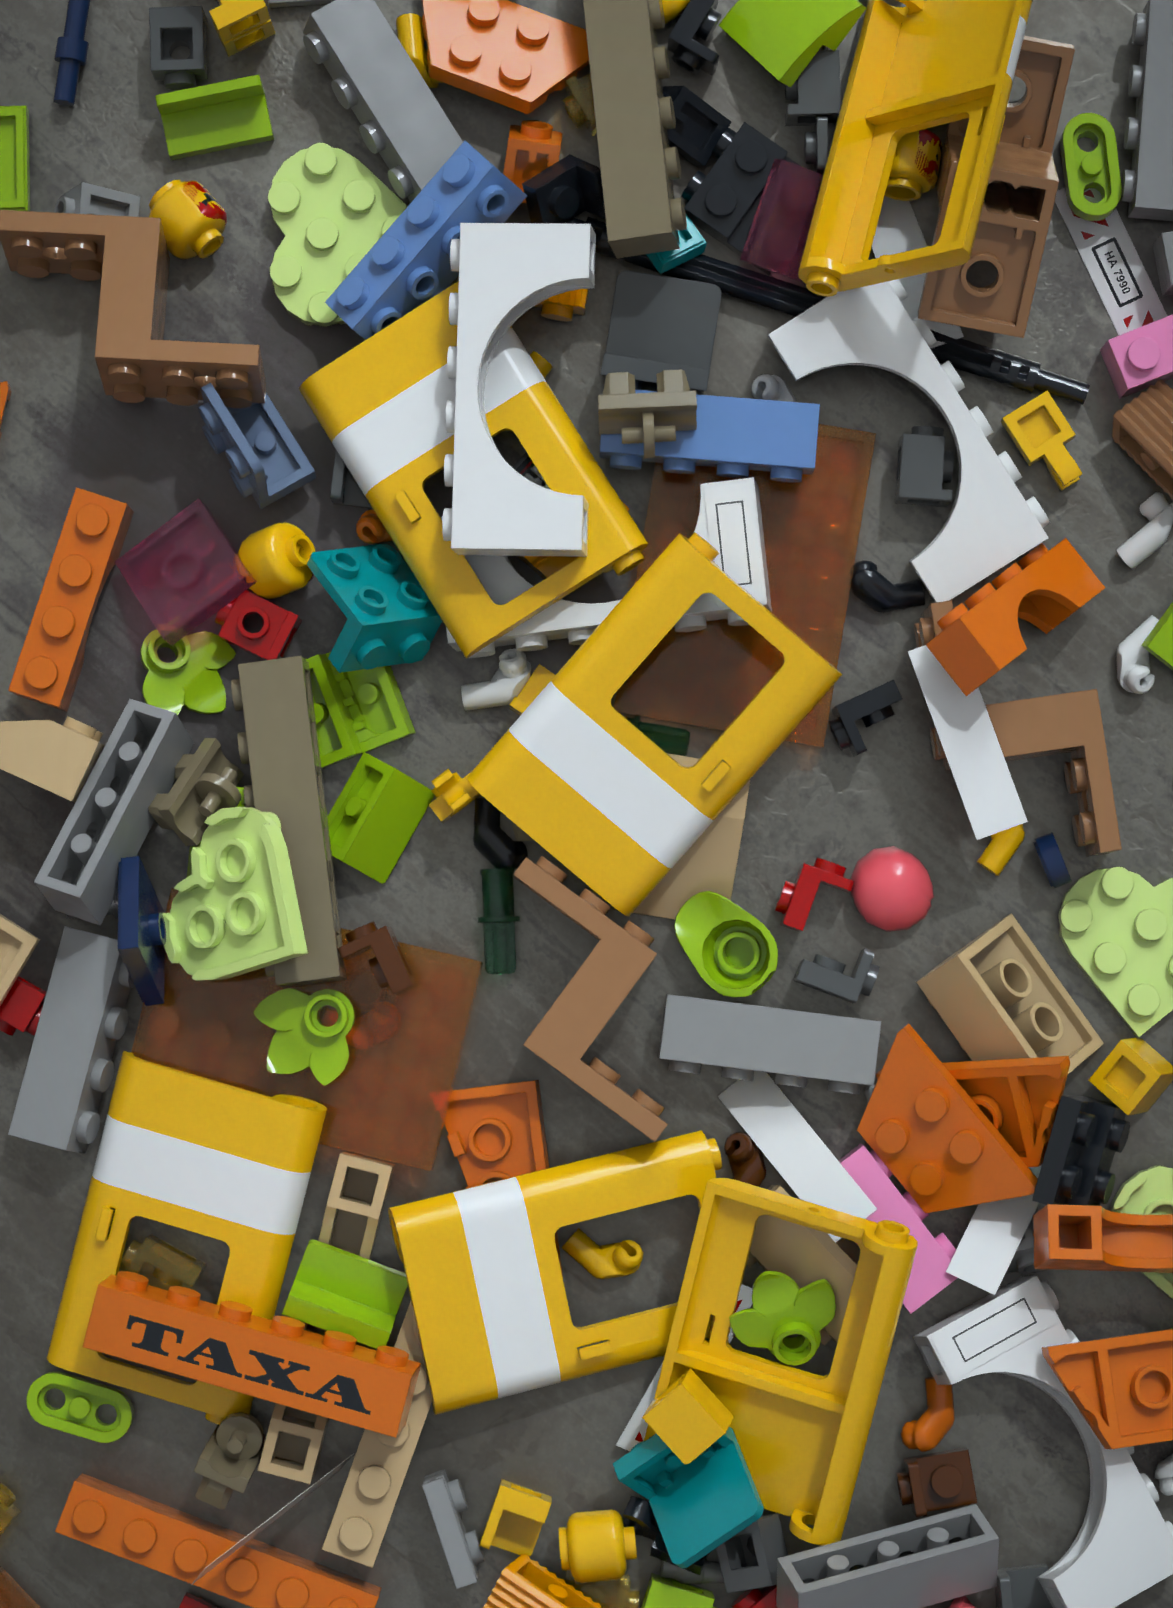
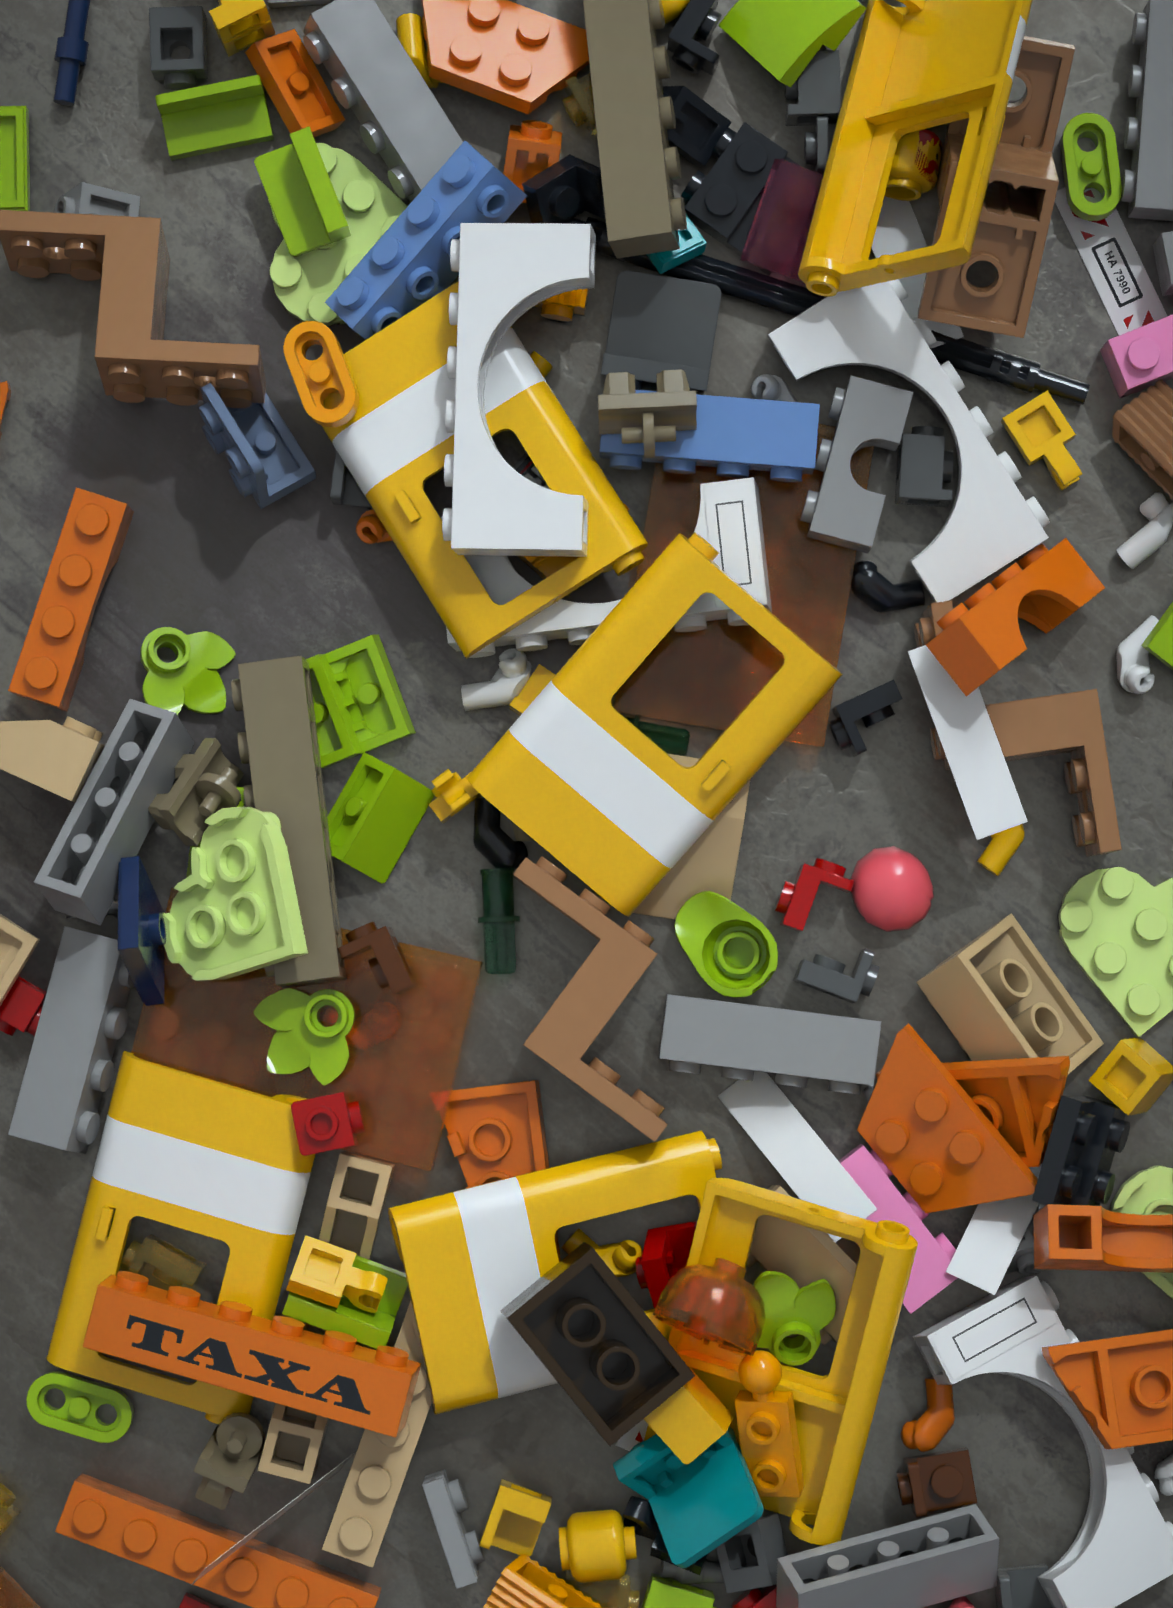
clear pink plate [115,498,257,646] -> none
yellow head [149,180,227,259] -> none
red brick [215,588,302,660] -> none
yellow head [237,522,315,599] -> none
teal bracket [307,544,442,673] -> none
reddish brown arm [724,1132,767,1187] -> none
dark blue tile [1033,832,1072,888] -> none
none -> orange plate [245,29,345,137]
none -> lime panel [254,127,351,257]
none -> light orange plate [283,321,359,427]
none -> yellow plate [286,1235,388,1313]
none -> red bracket [291,1092,365,1156]
none -> dark brown brick [500,1242,695,1446]
none -> red bracket [636,1221,697,1308]
none -> clear orange cylinder [653,1258,766,1357]
none -> light orange plate [734,1350,804,1498]
none -> light grey arch [800,375,913,553]

